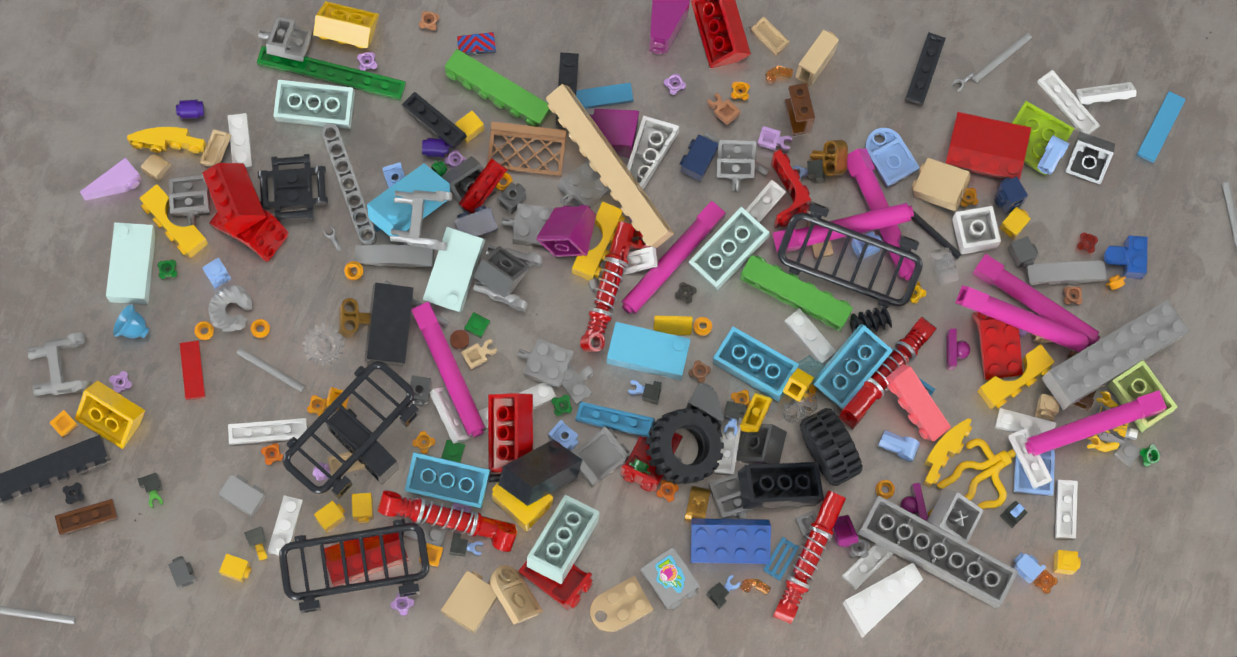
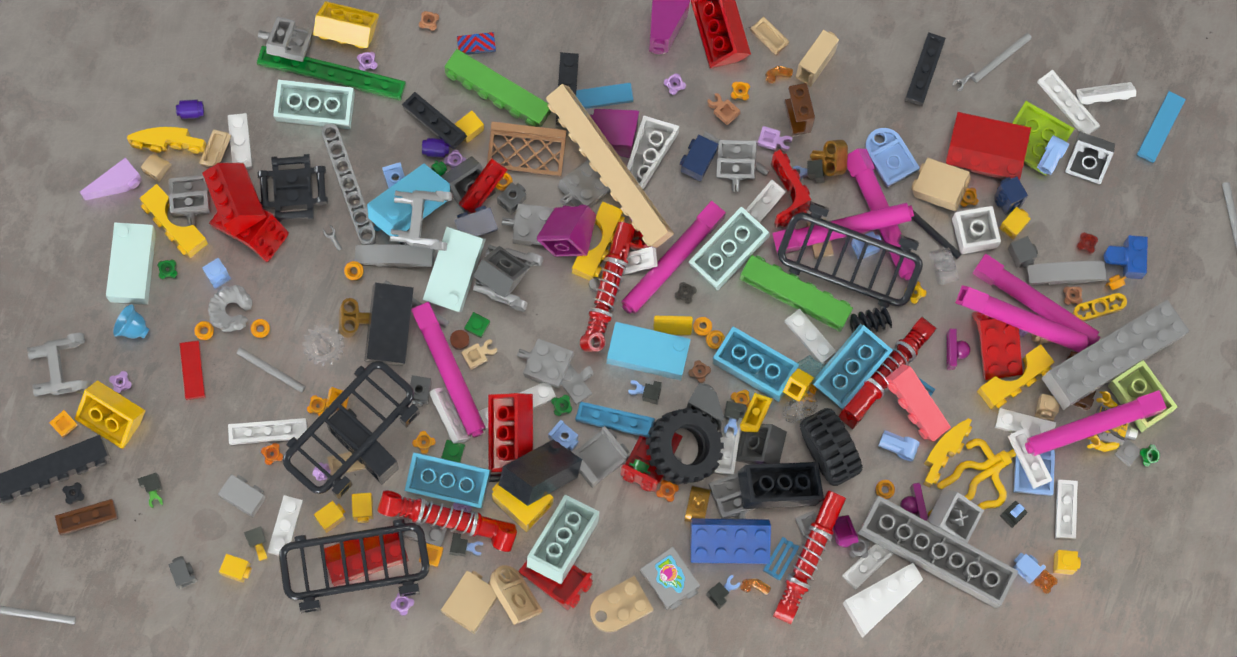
none -> light orange plate [706,330,725,349]
none -> yellow beam [1072,293,1127,322]

